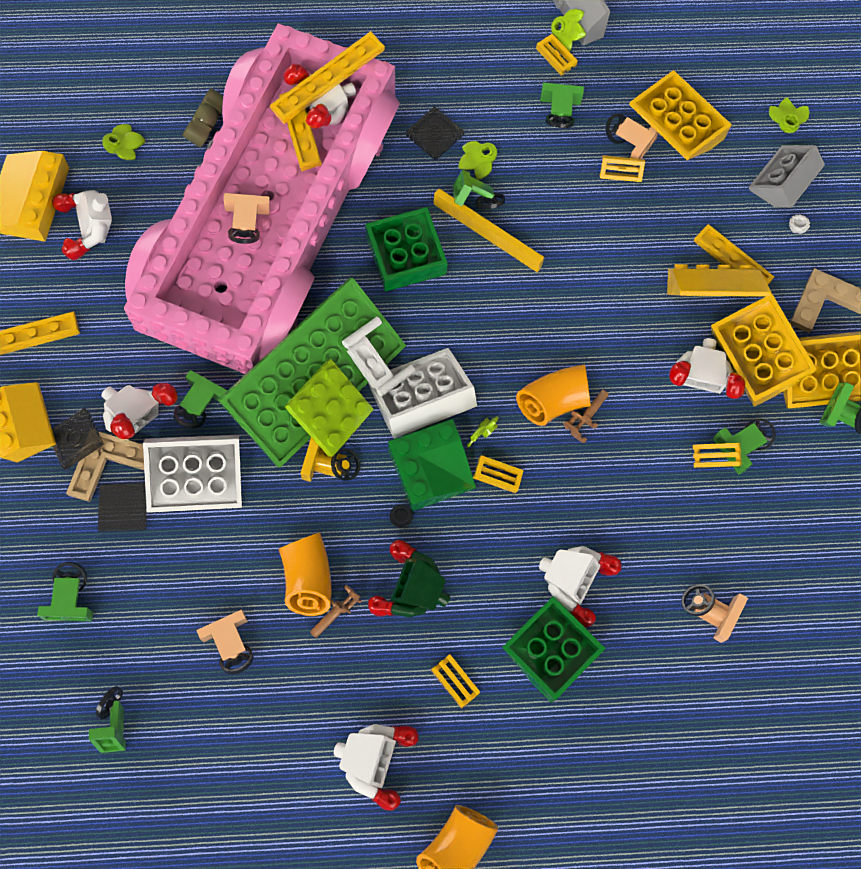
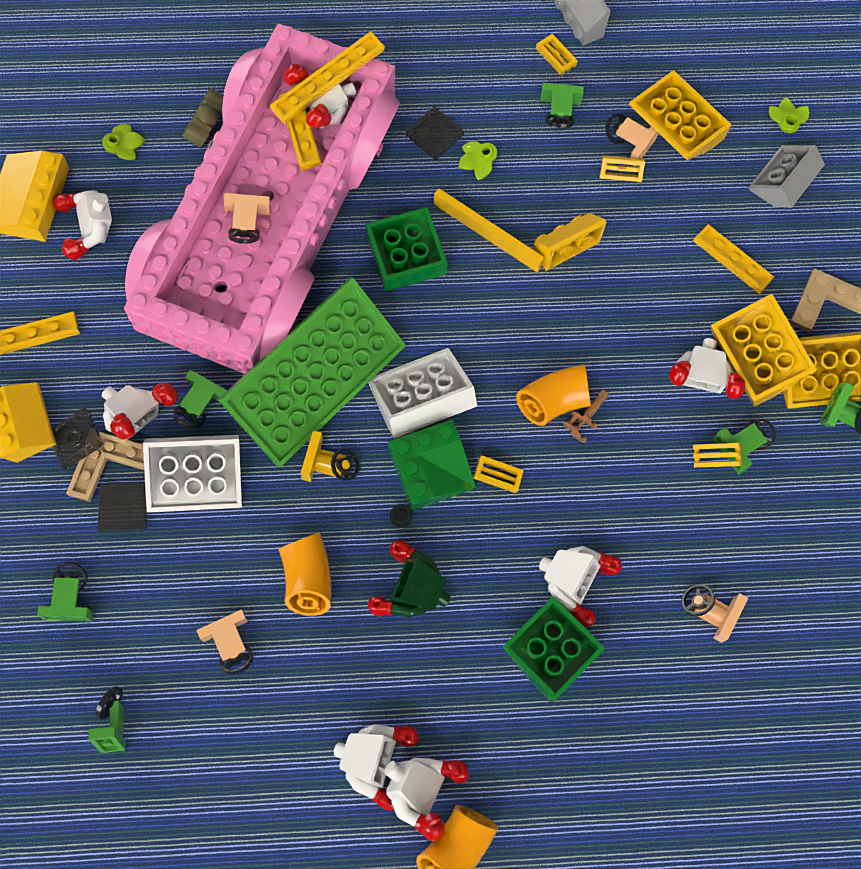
lime plate [284,359,374,457] -> none
medium nougat piece [310,585,362,638] -> none
white plate [342,317,415,397] -> none
yellow tile [431,654,480,709] -> none
bright green piece [452,169,505,209] -> none
lime plate [467,416,499,448] -> none
lime plate [551,9,586,51] -> none
yellow slope [667,264,771,296] -> none
white piece [789,214,810,234] -> none
none -> white torso [384,758,469,842]
none -> yellow slope [533,213,607,271]

